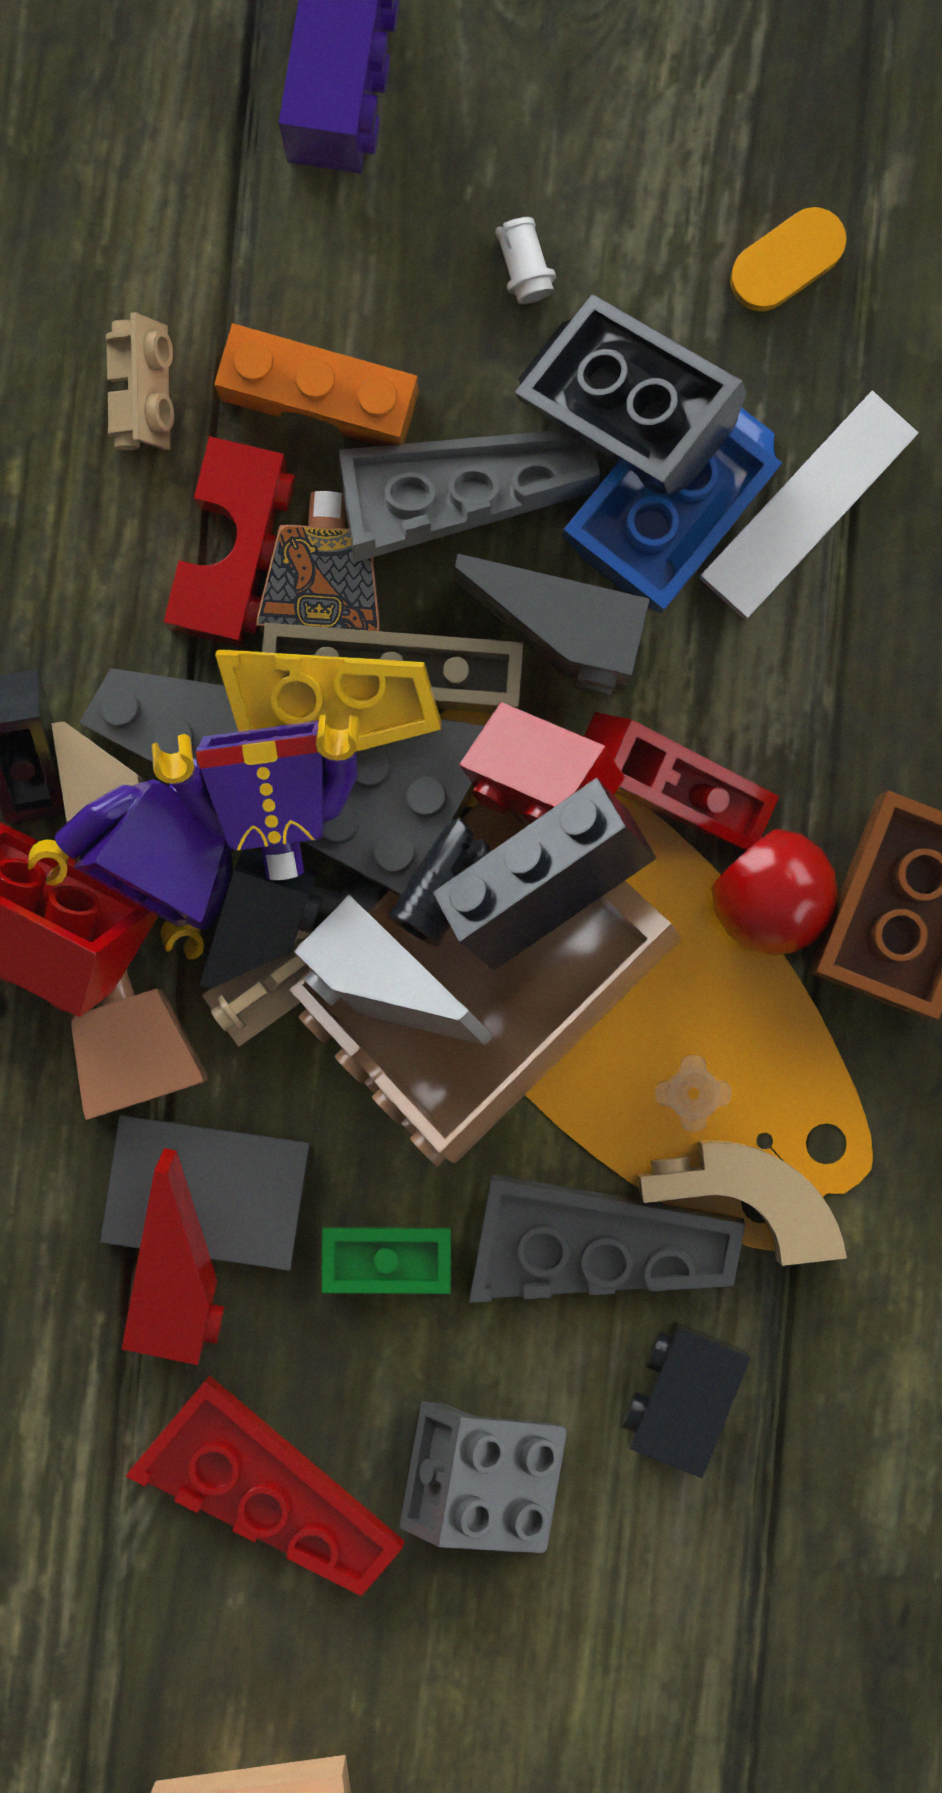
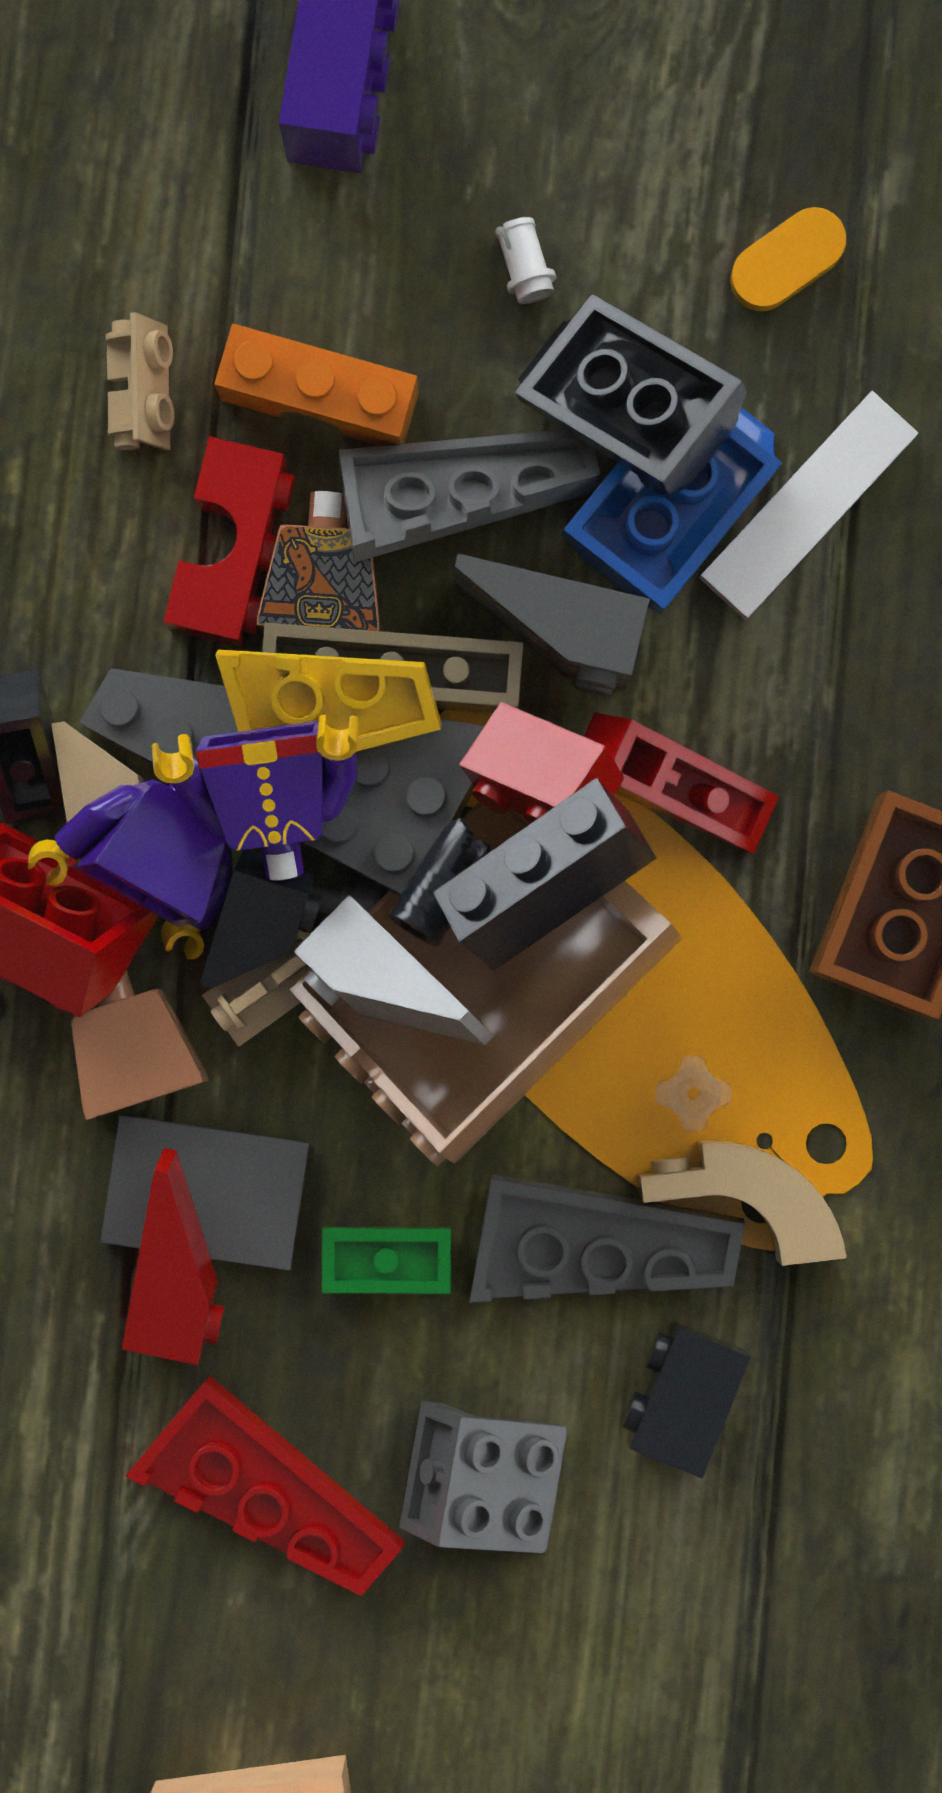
red helmet [711,828,839,956] -> none

